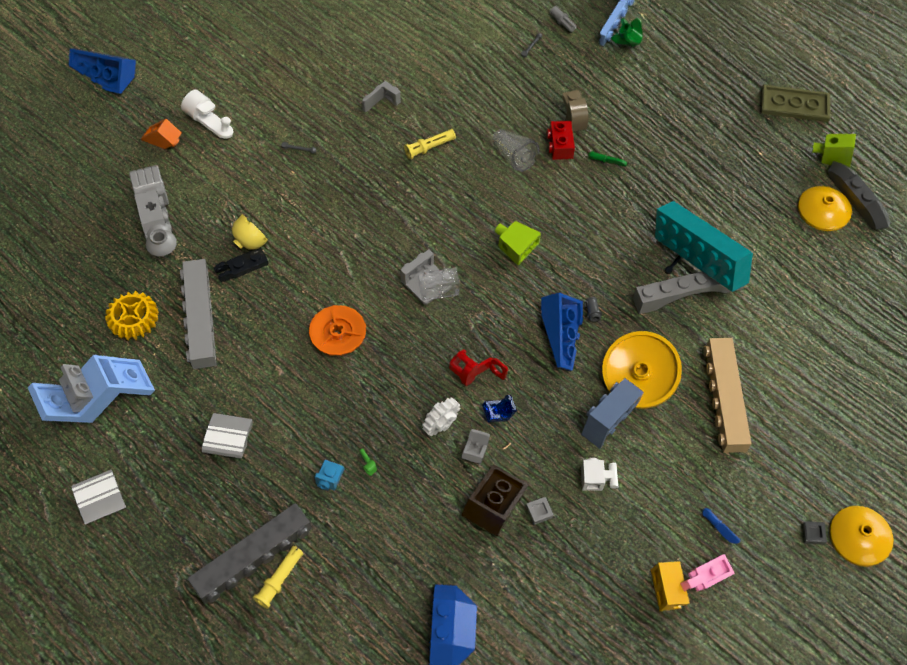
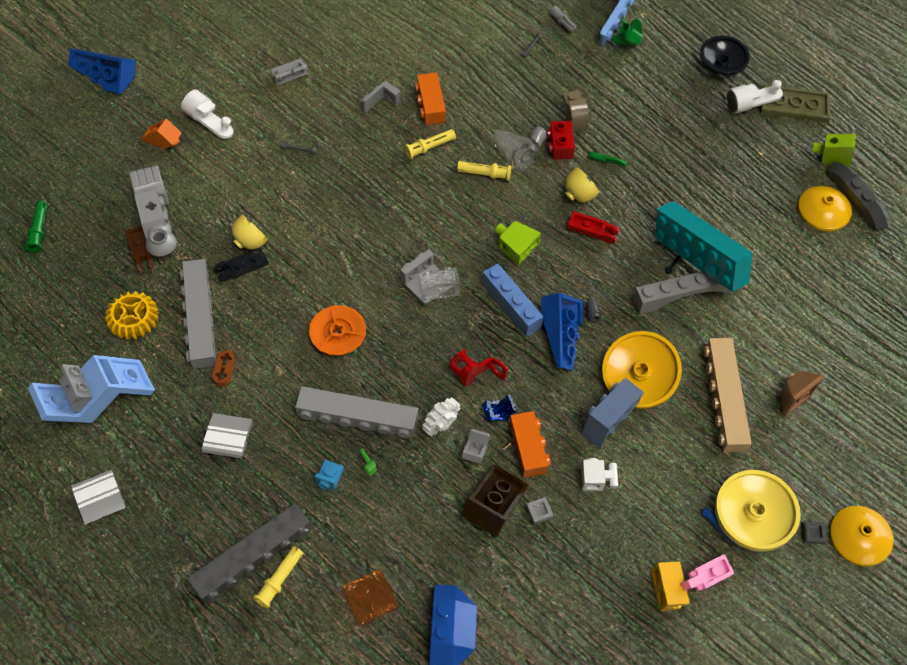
none -> green pin [24,200,48,253]
none -> reddish brown hinge [125,226,155,274]
none -> dark orange beam [212,350,236,387]
none -> light grey hinge [271,58,308,85]
none -> light grey brick [295,386,419,438]
none -> clear orange tile [342,568,399,627]
none -> orange brick [414,73,446,125]
none -> light yellow pin [457,161,512,181]
none -> medium blue brick [482,263,543,337]
none -> orange brick [509,411,551,478]
none -> light grey cone [527,127,547,154]
none -> light yellow cylinder [565,167,599,203]
none -> red hinge [567,211,620,244]
none -> black dish [700,35,750,75]
none -> light yellow dish [715,470,800,552]
none -> white piece [727,80,783,114]
none -> medium nougat slope [782,370,823,417]

